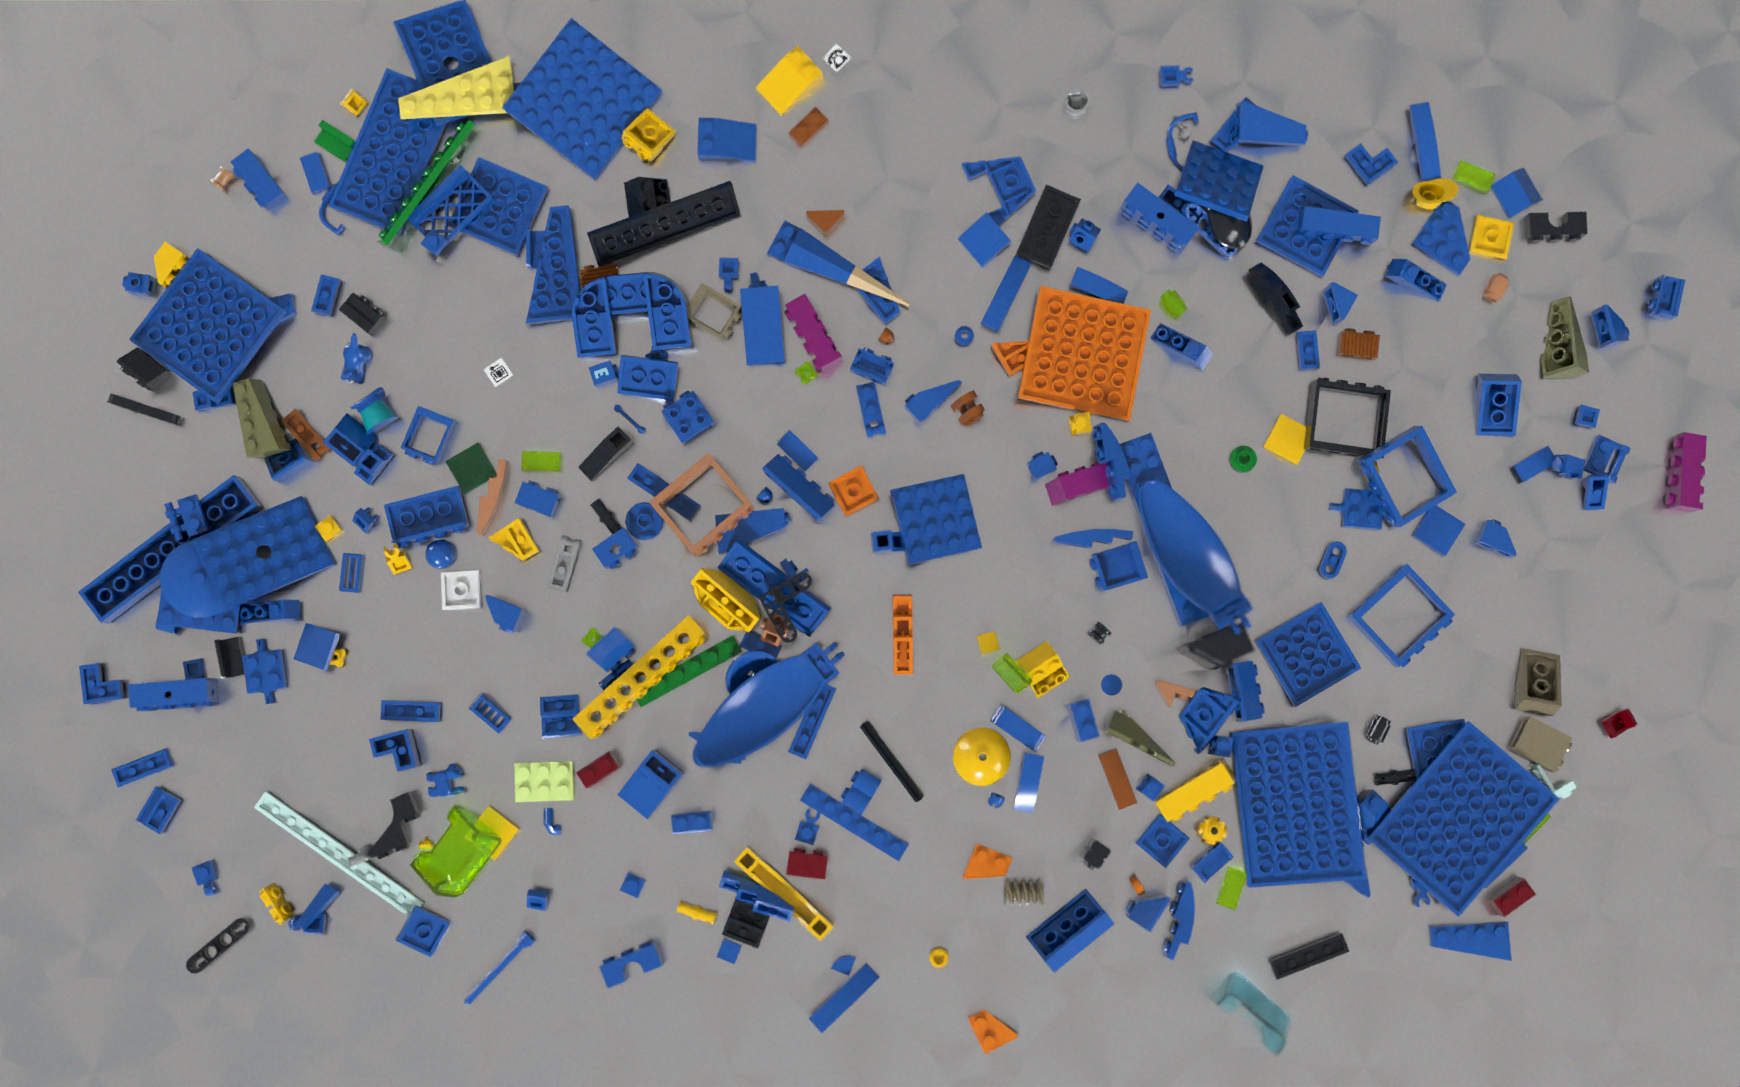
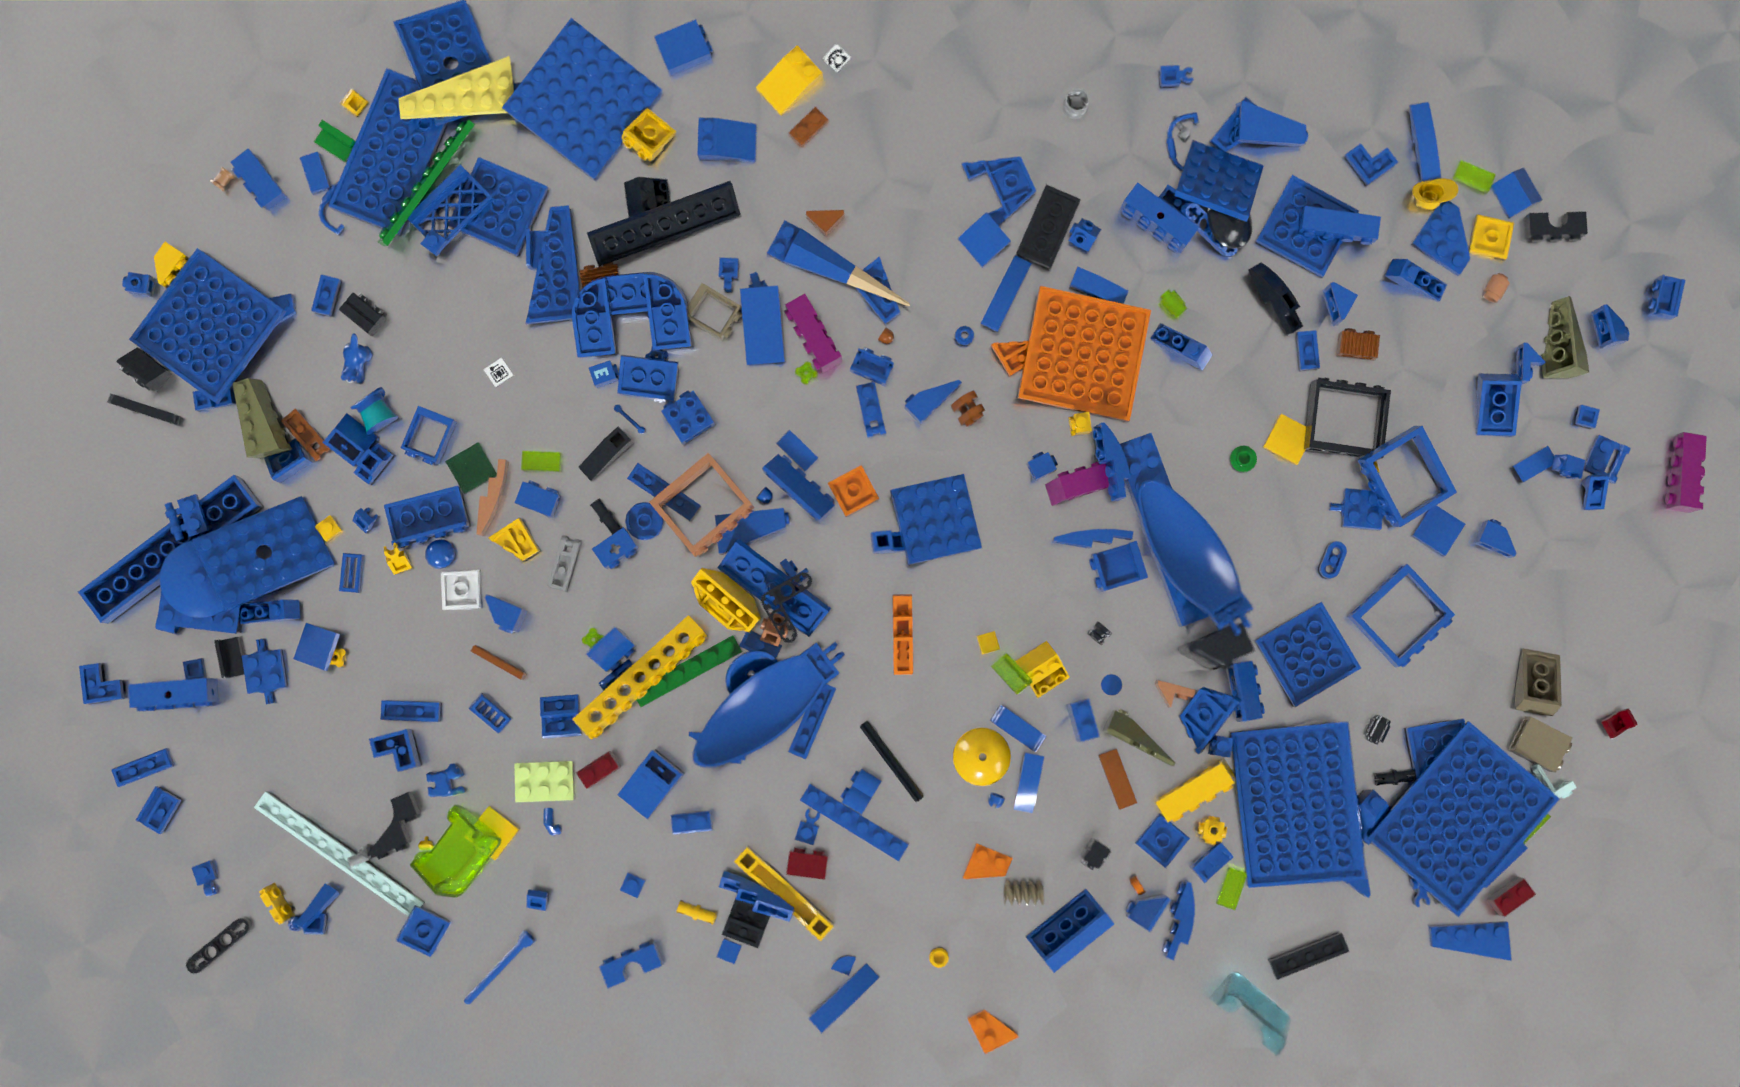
blue brick [1136,774,1165,801] -> none
none -> dark orange tile [471,645,527,680]
none -> blue brick [654,19,713,76]
none -> blue slope [1517,343,1546,384]

